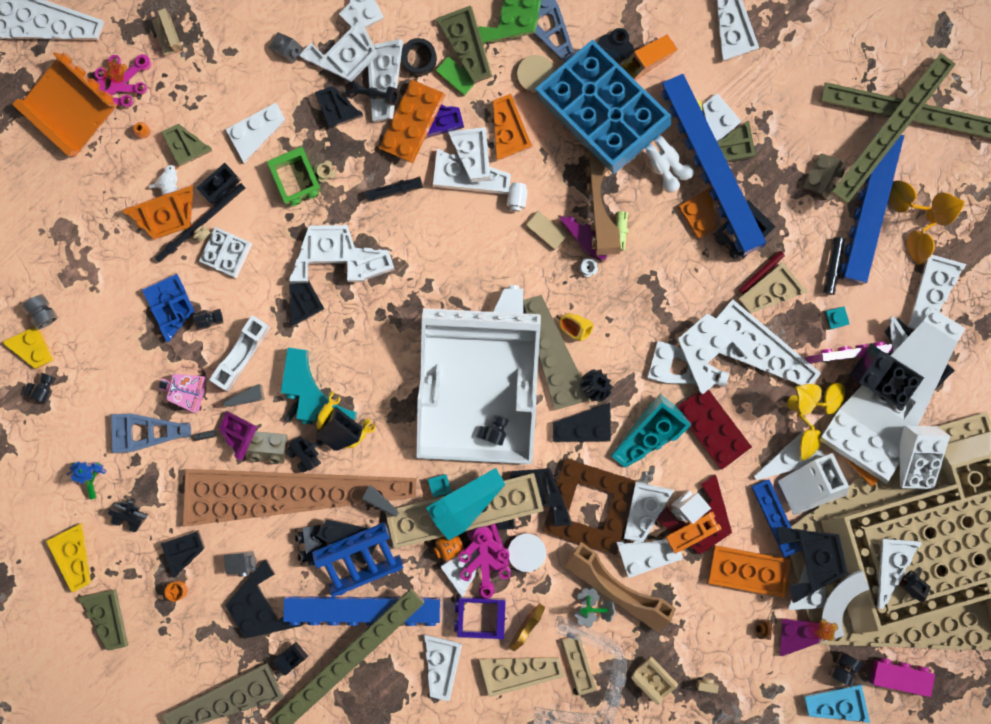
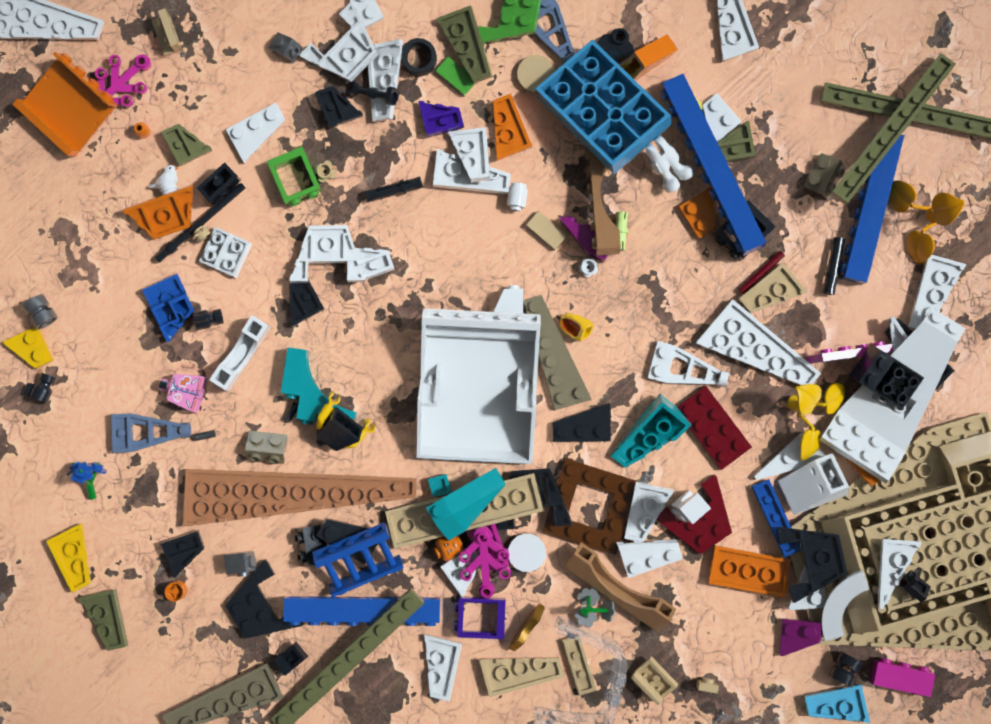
clear orange plate [105,60,127,82] -> none
black hips [108,498,148,532] -> none
magenta wing [219,411,258,460] -> none
dark grey slope [224,384,265,407] -> none
black hips [286,436,321,473] -> none
dark grey slope [362,485,400,517] -> none
orange plate [379,79,446,164] -> none
black piece [476,415,509,446] -> none
black gear [579,369,613,402] -> none
orange plate [665,511,722,554] -> none
white wing [677,314,759,394] -> none
reddish brown plate [754,619,773,640] -> none
clear orange plate [816,619,838,641] -> none
teal plate [825,306,850,330] -> none
white slope [899,425,950,489] -> none

